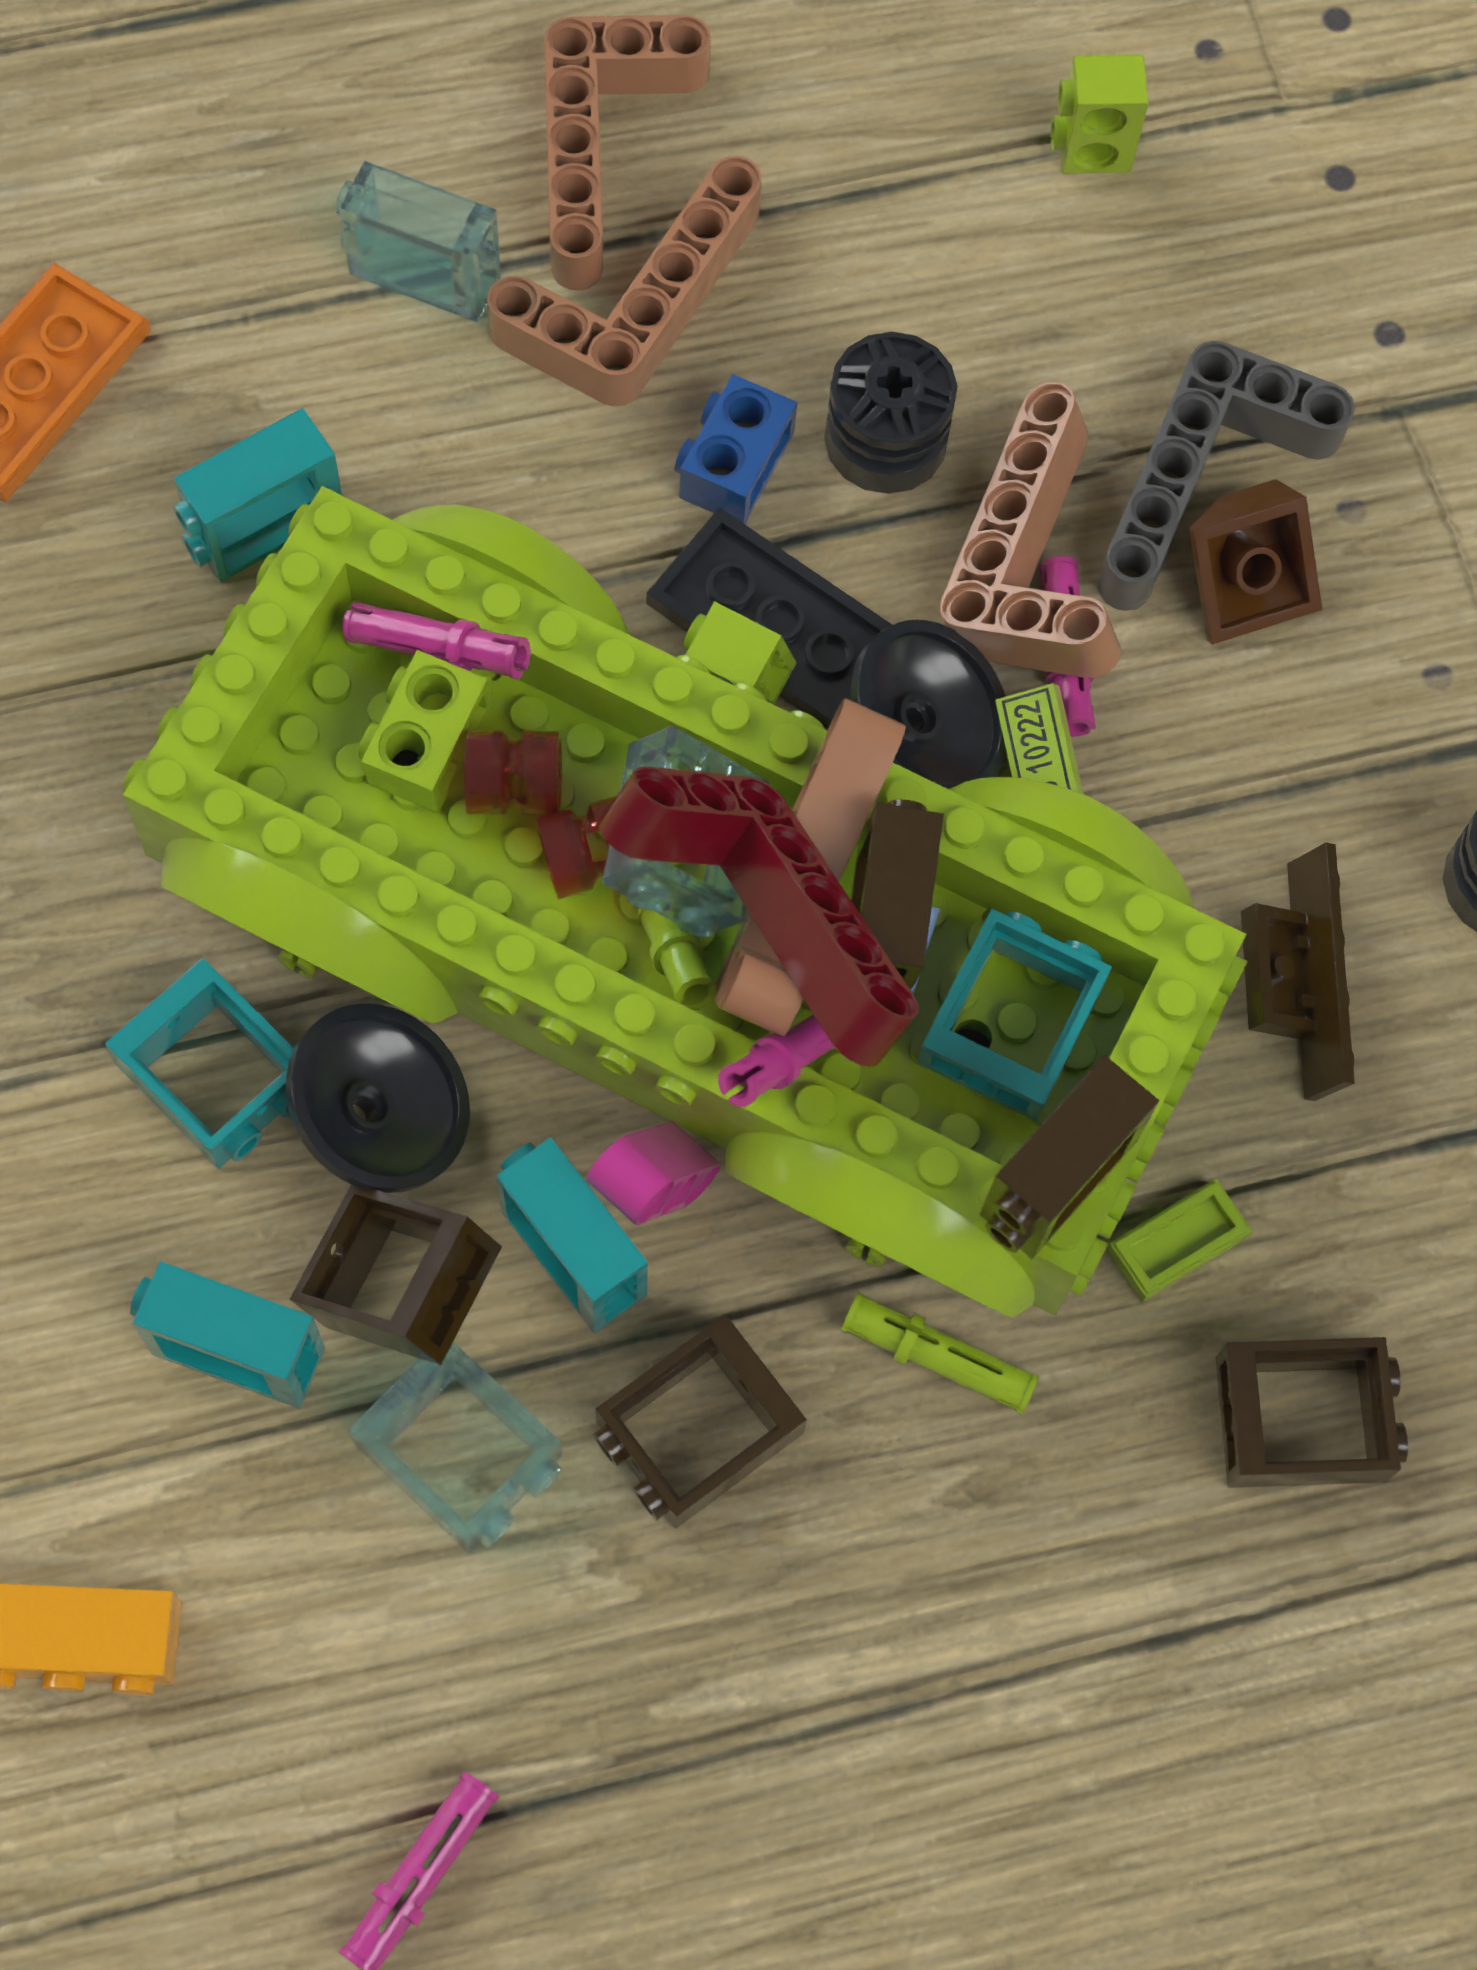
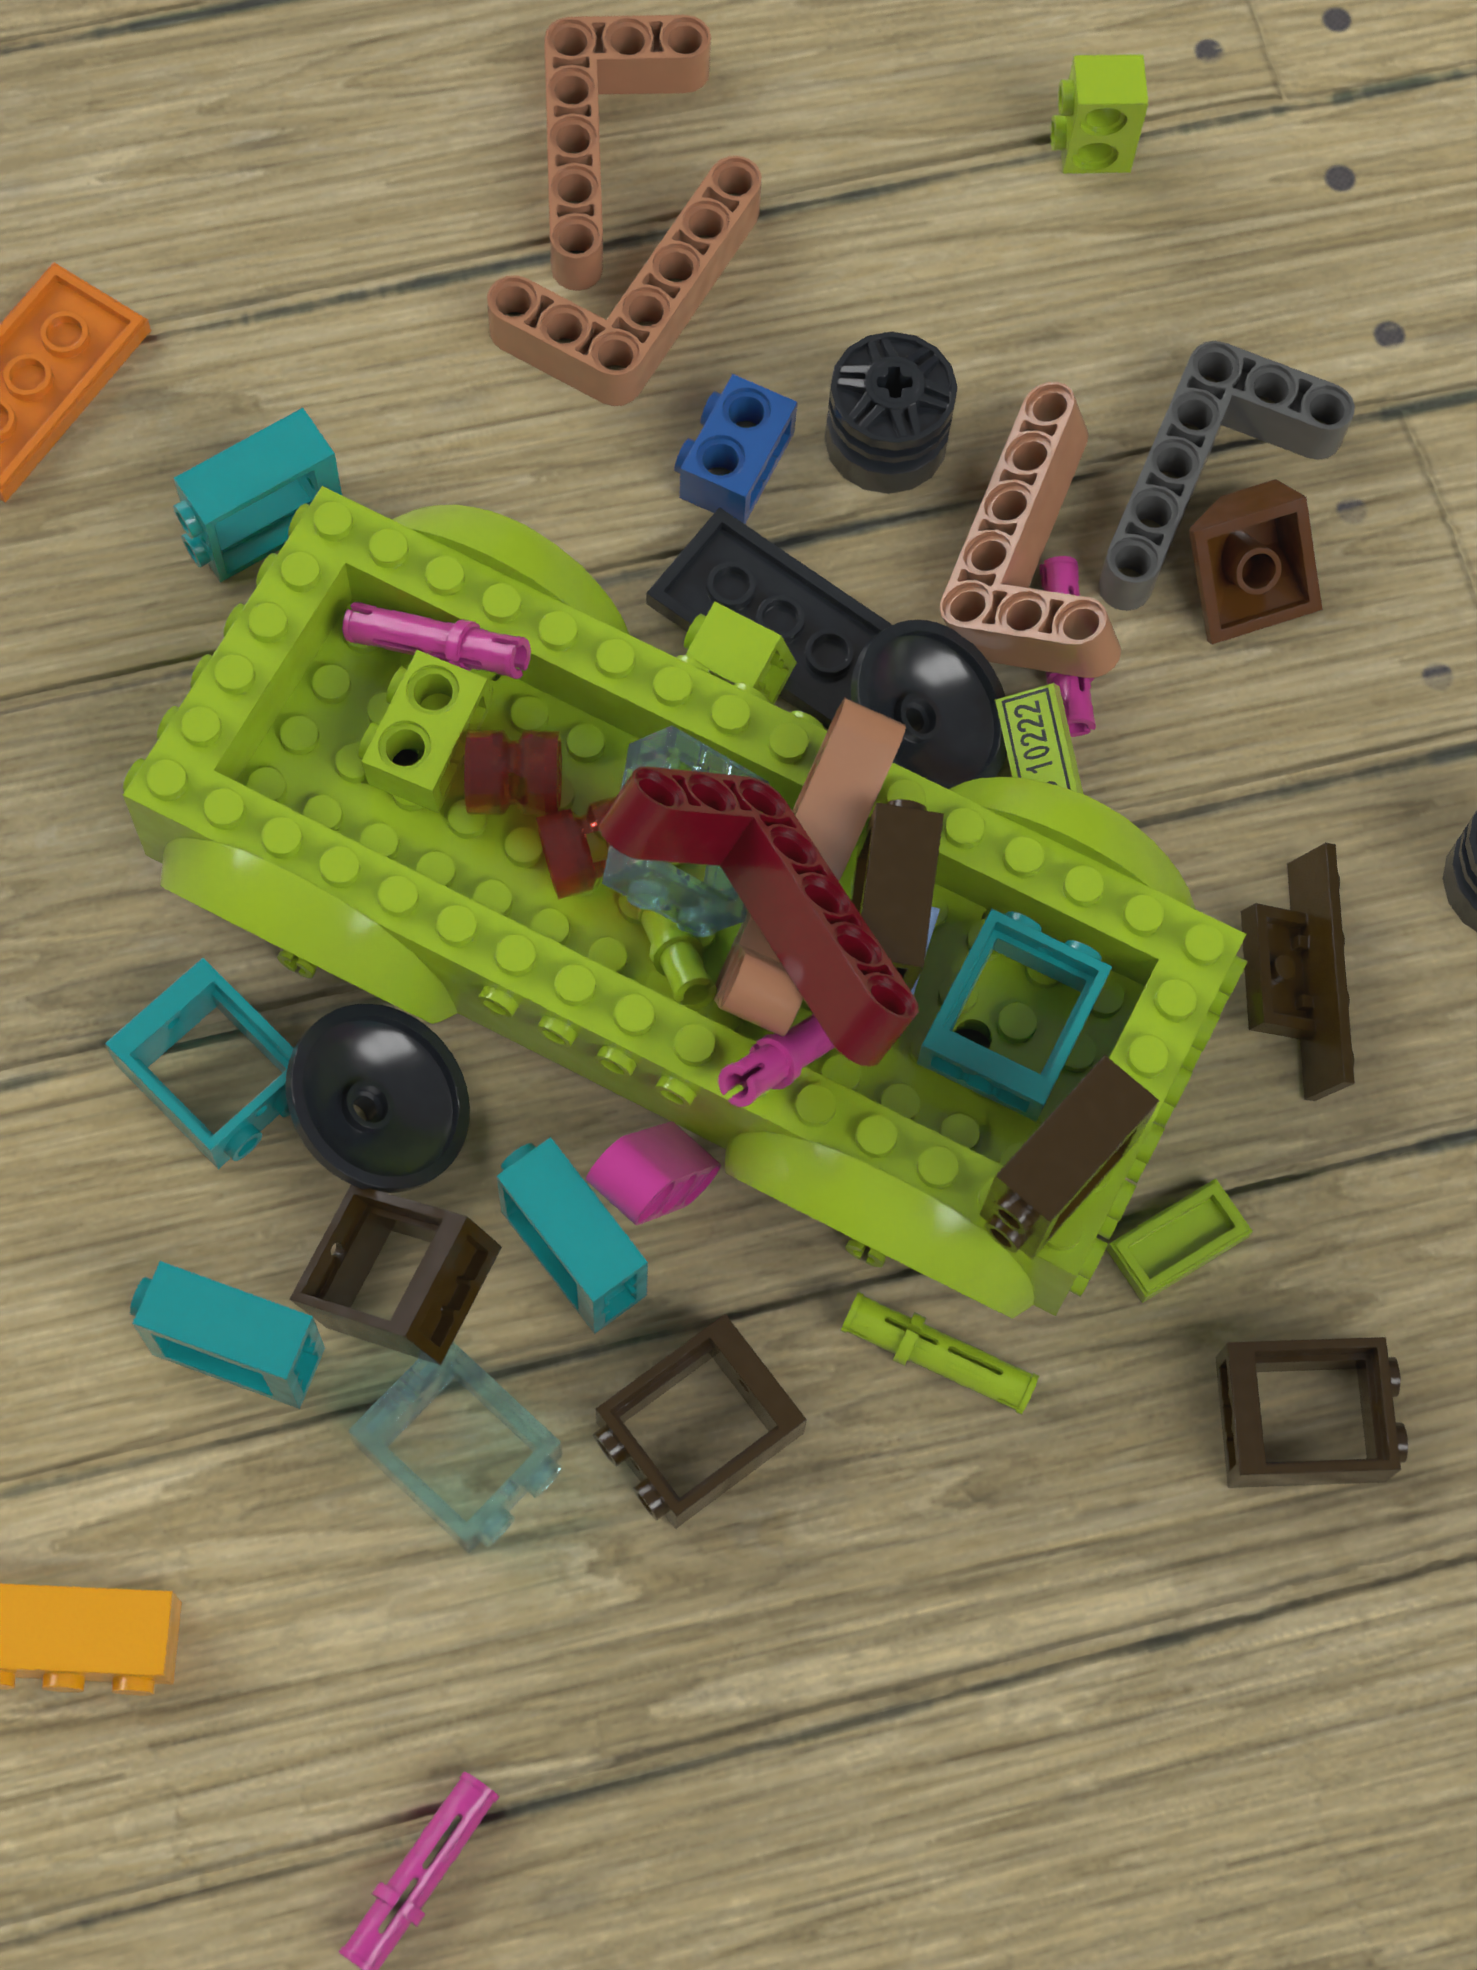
clear light blue window [336,161,501,323] -> none

